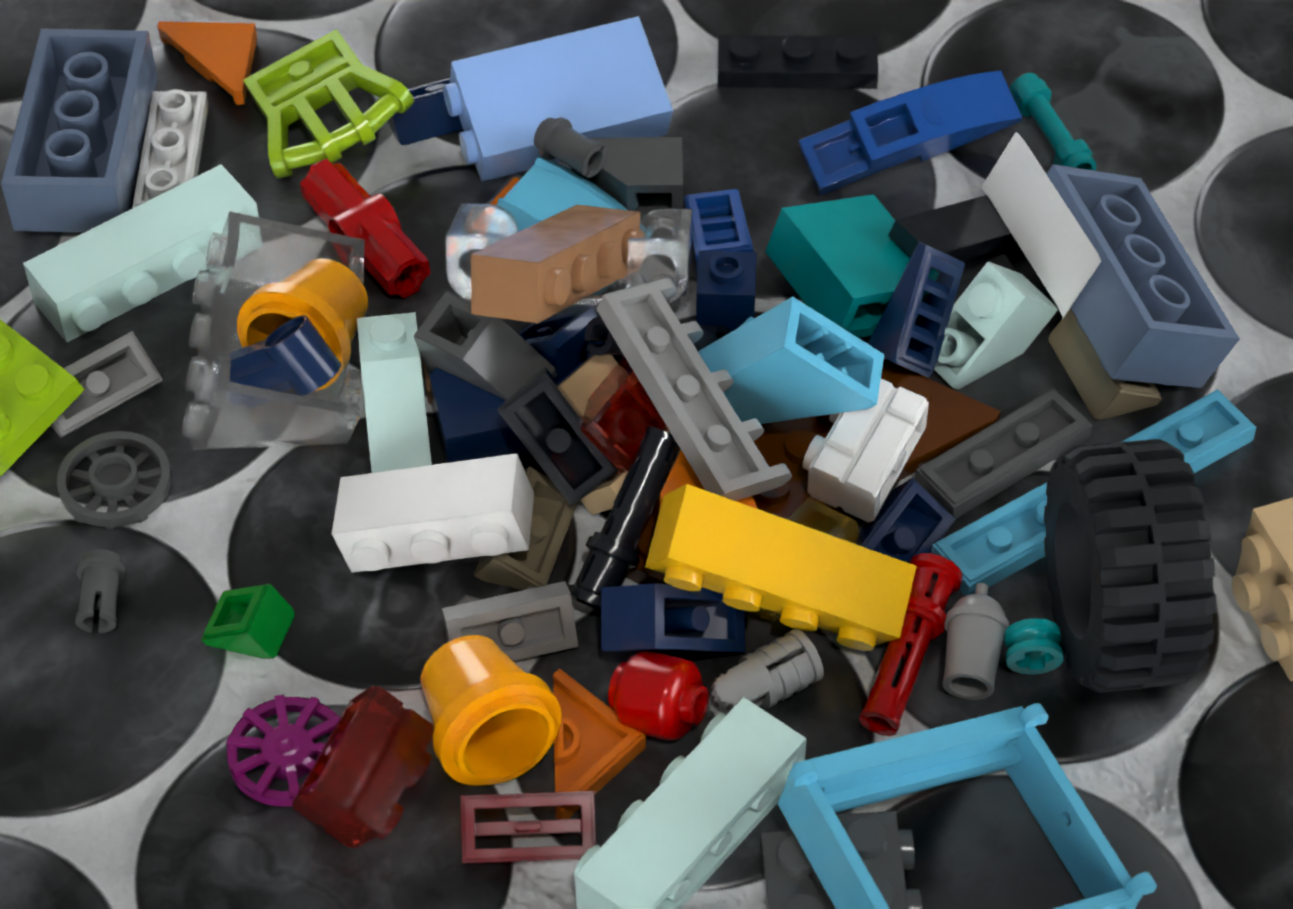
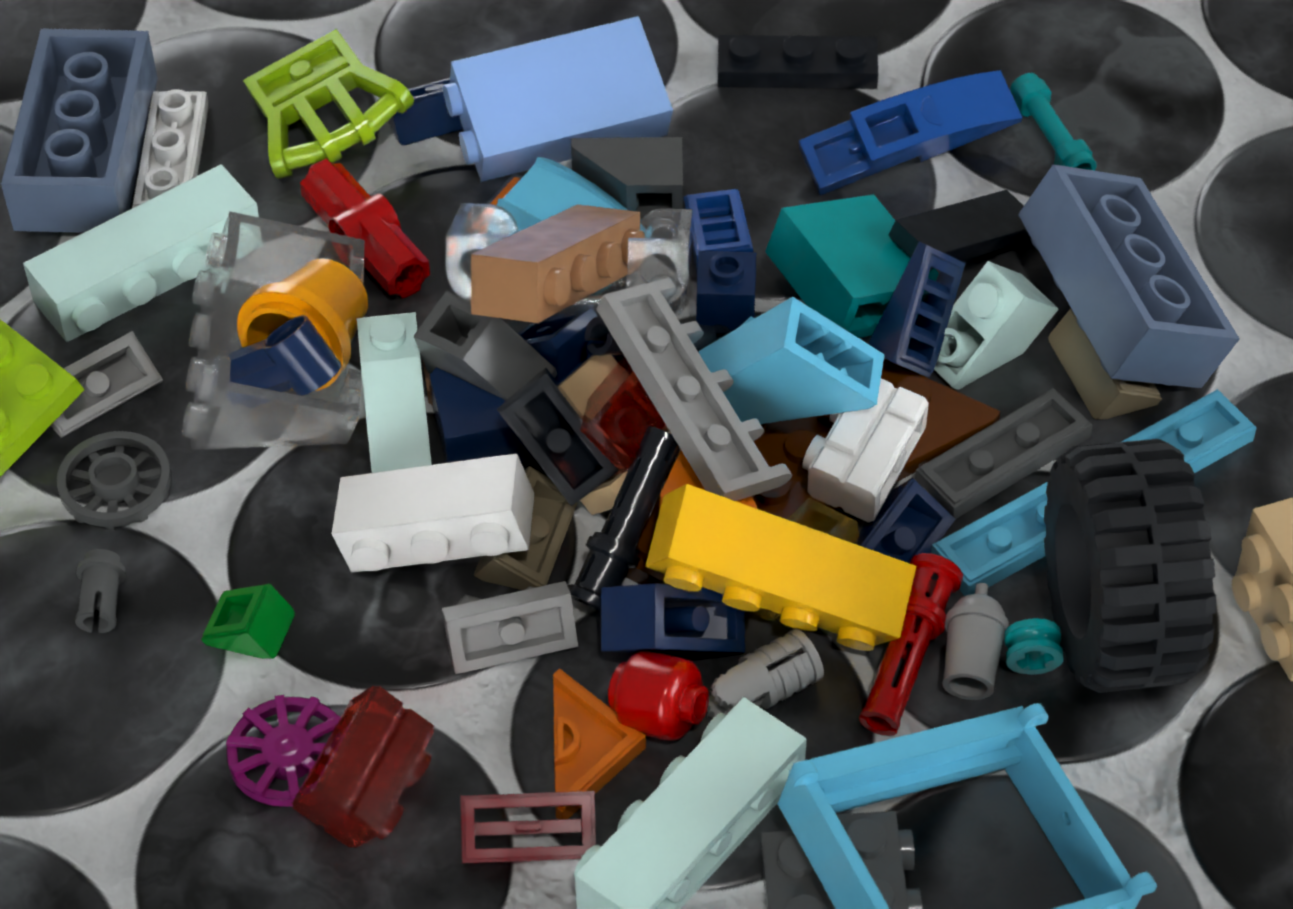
orange tile [157,21,257,105] -> none
light orange piece [420,635,562,786] -> none
dark grey pin [534,117,607,178] -> none
white sticker [981,132,1101,319] -> none

